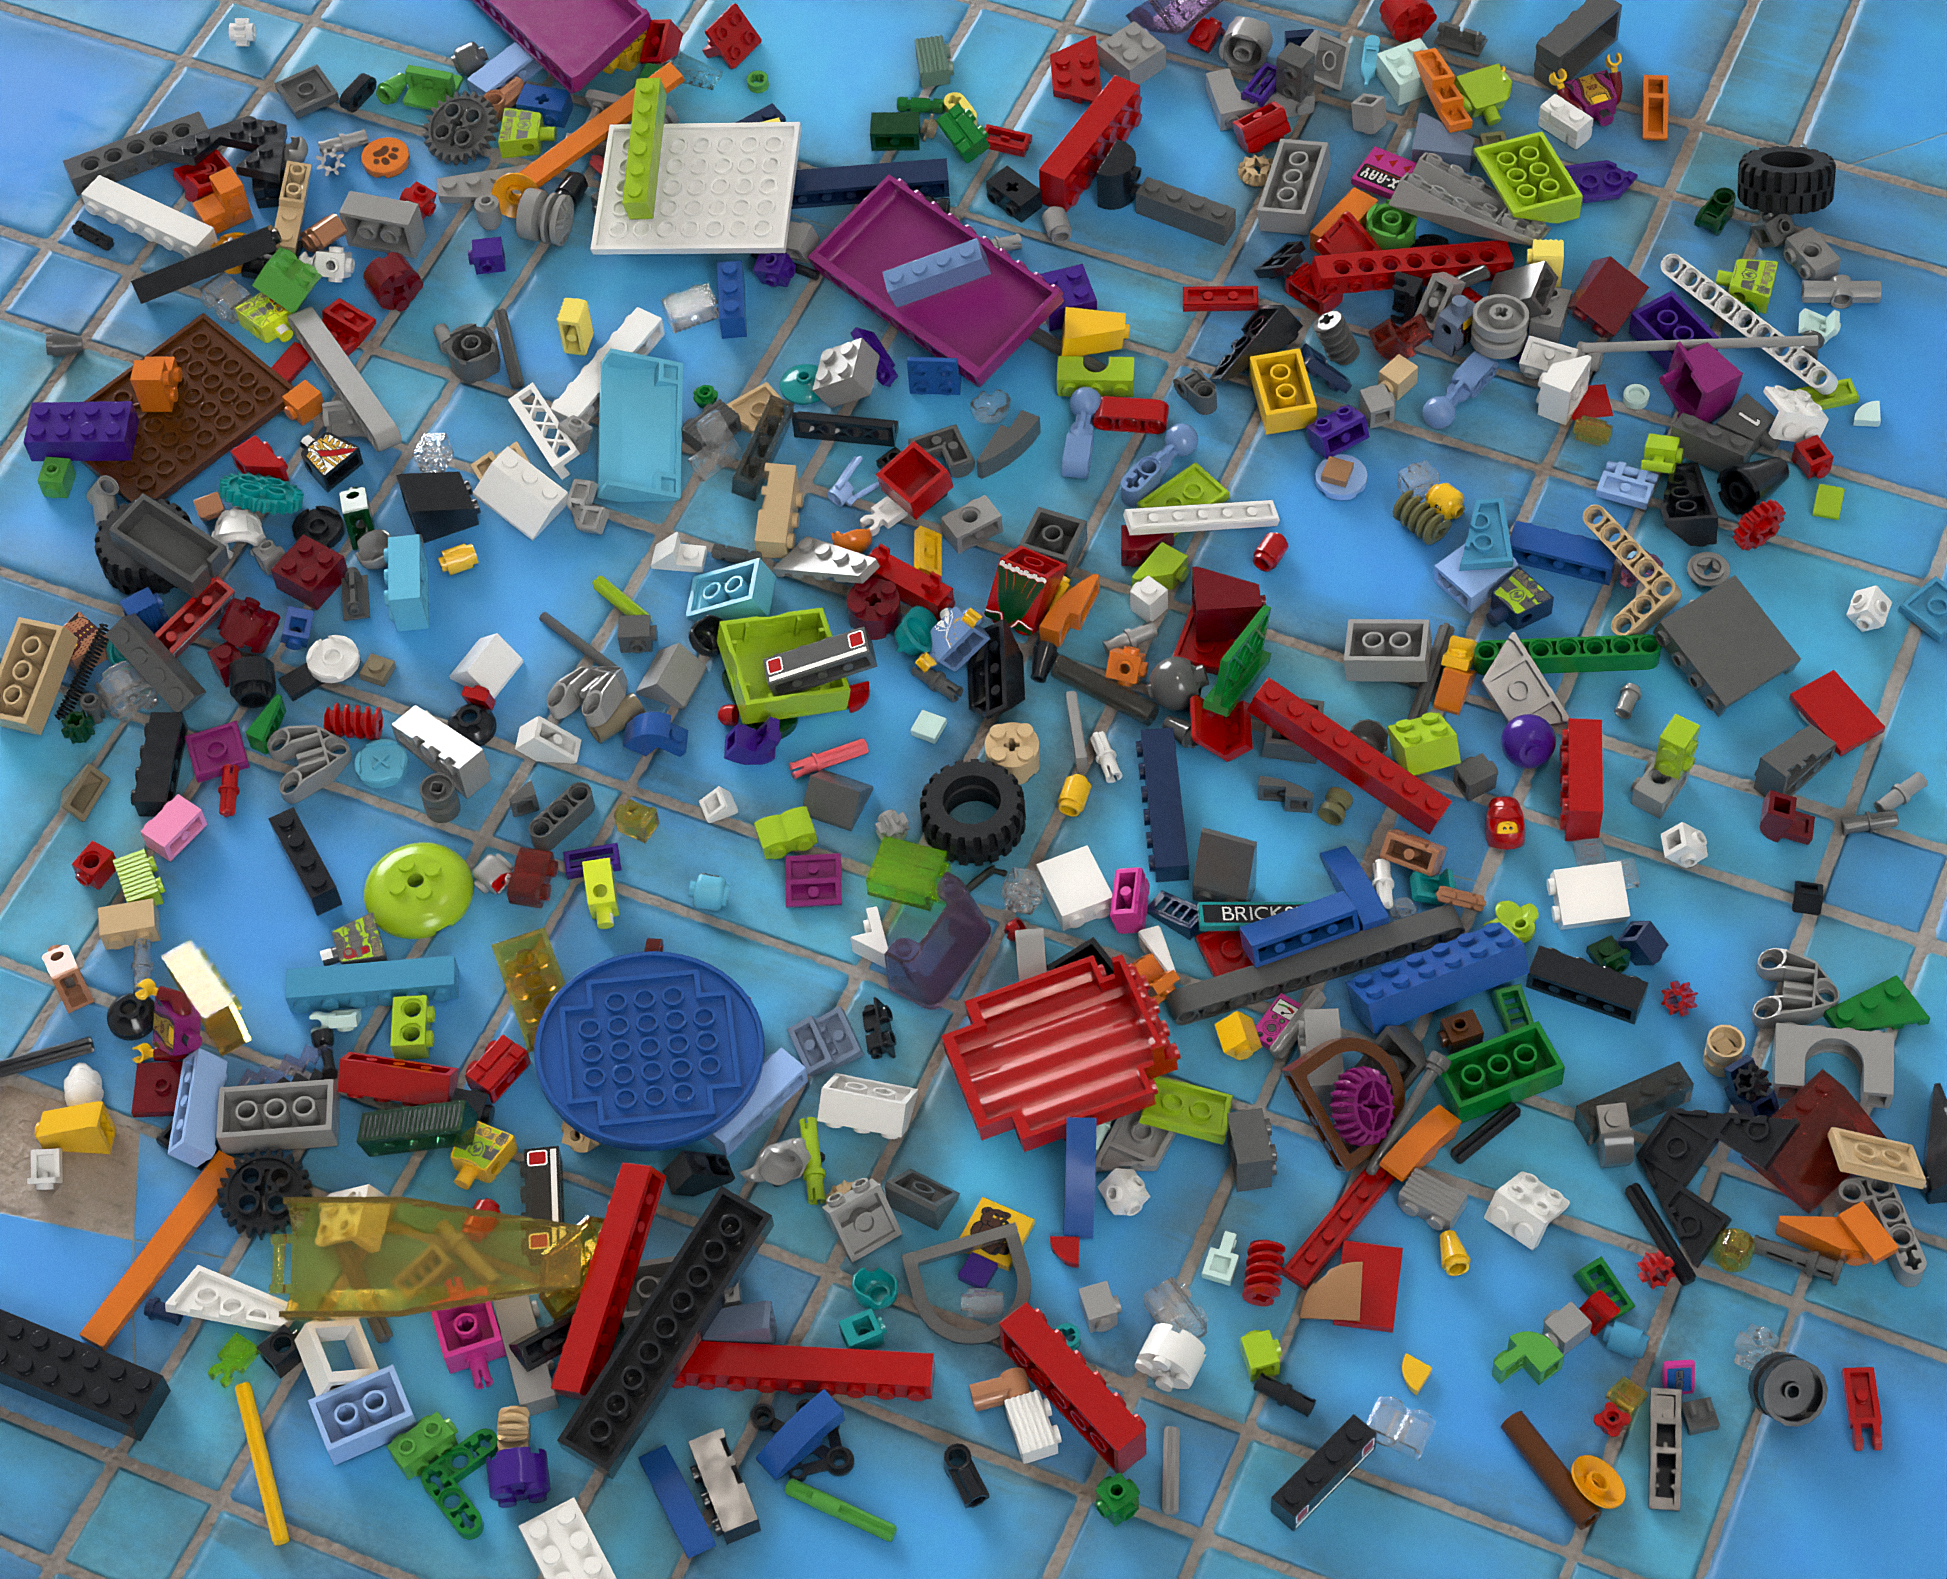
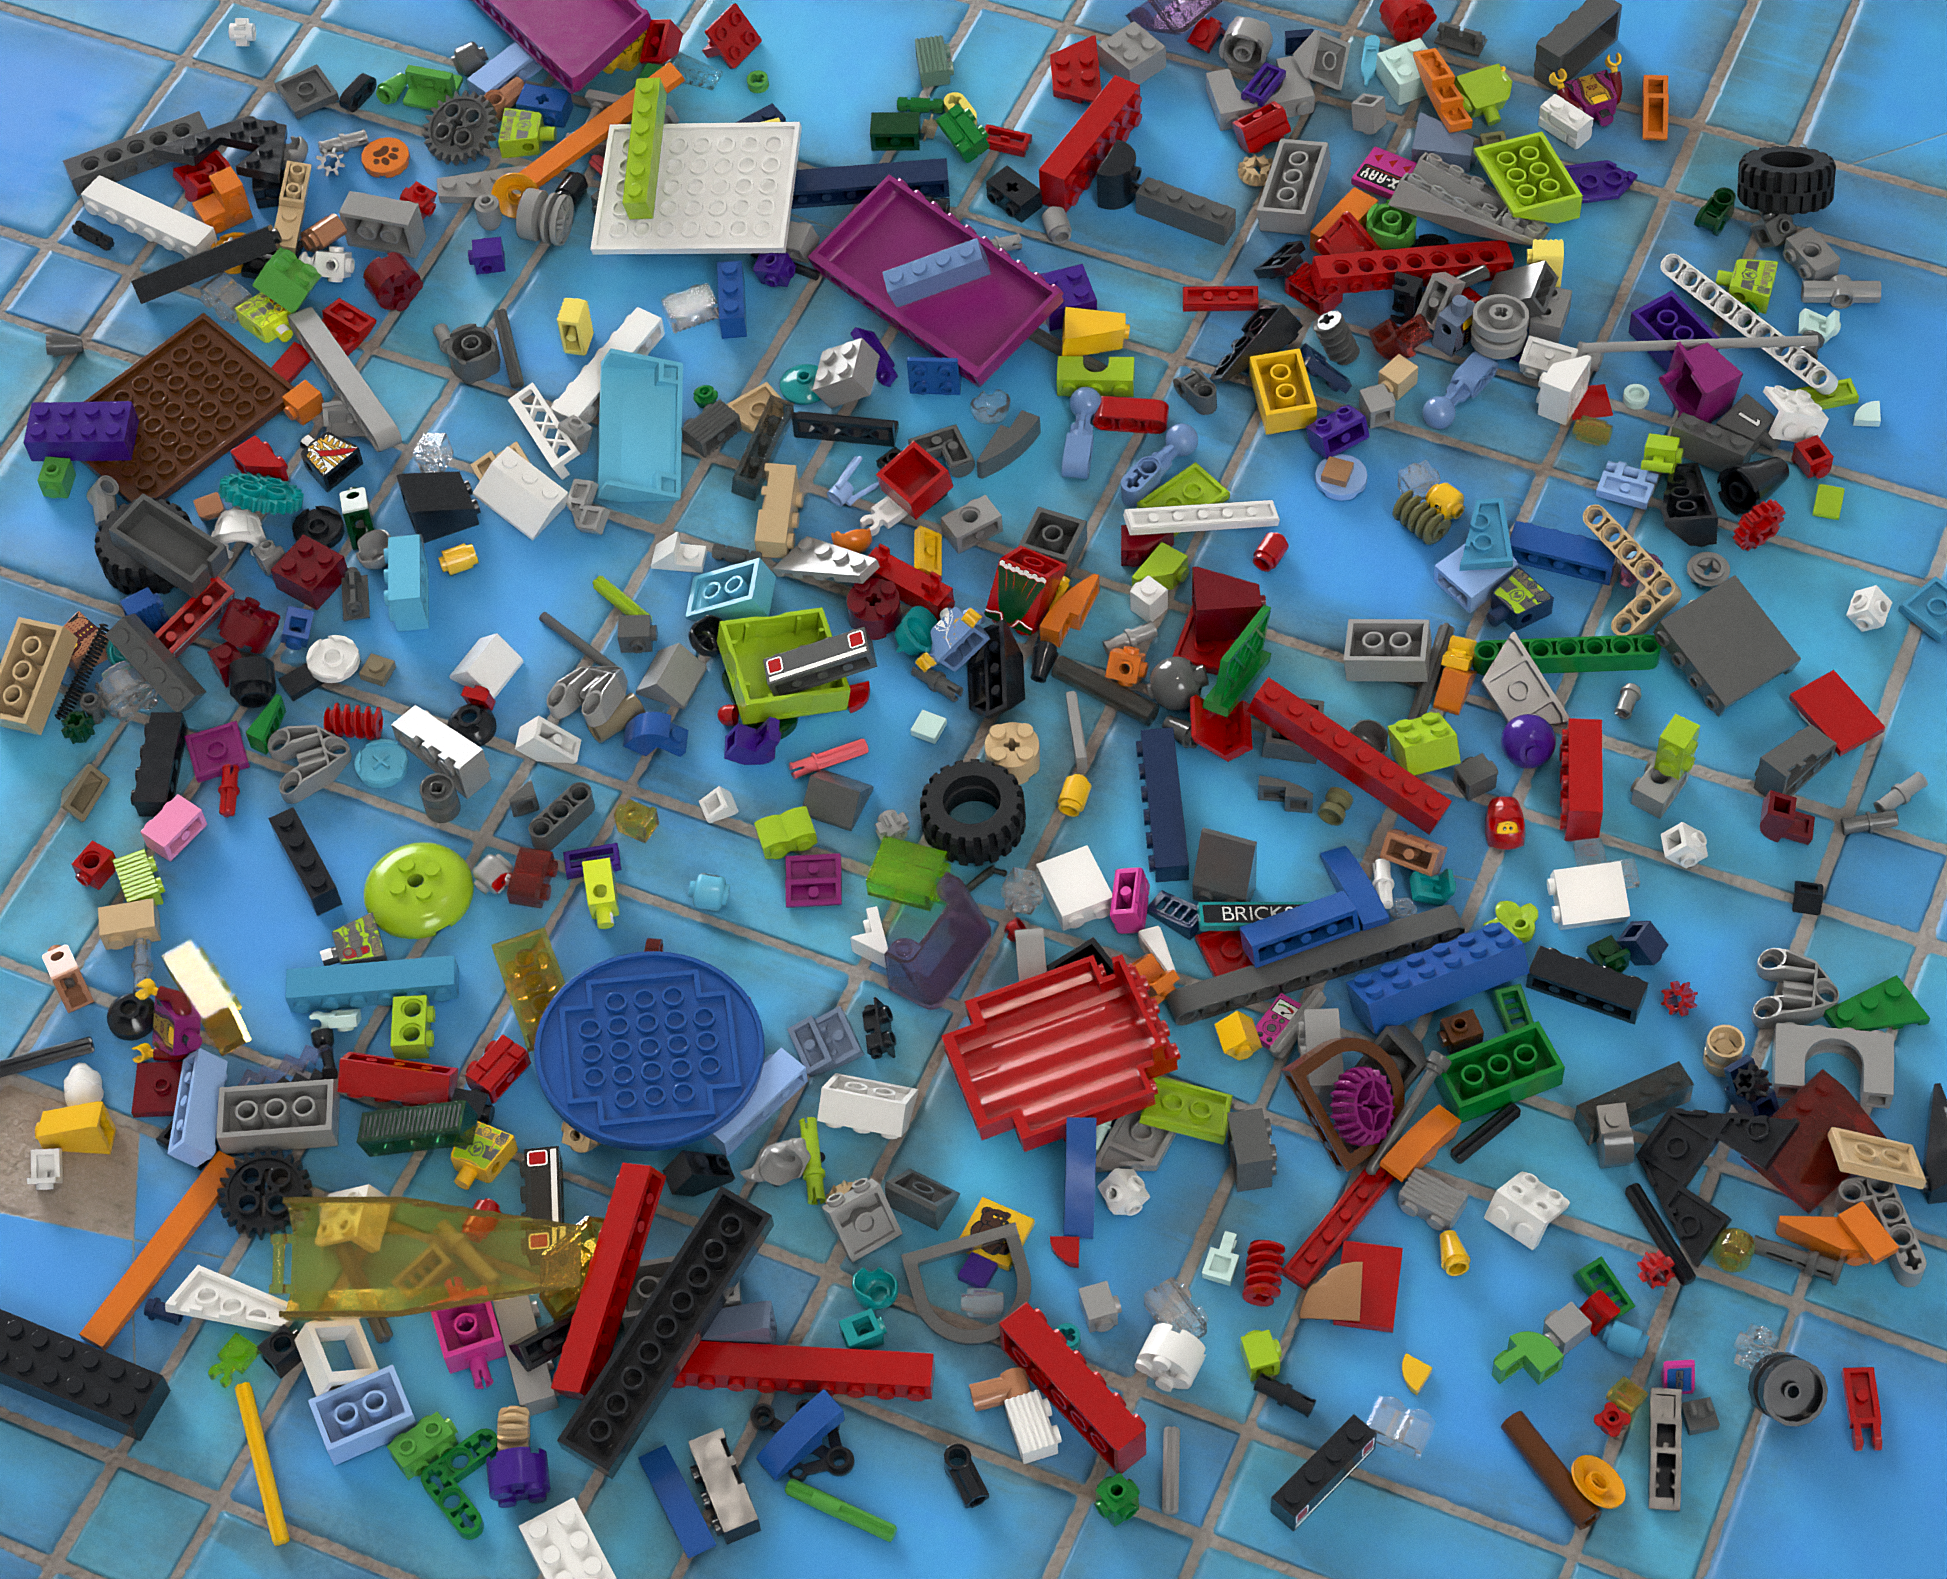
orange brick [130,357,182,412] -> none
clear plate [688,410,743,482] -> none
white axle [1090,731,1123,783] -> none
dark grey brick [1276,42,1316,103] -> none
nougat axle [1436,886,1486,912] -> none
dark red slope [1567,256,1649,338] -> none

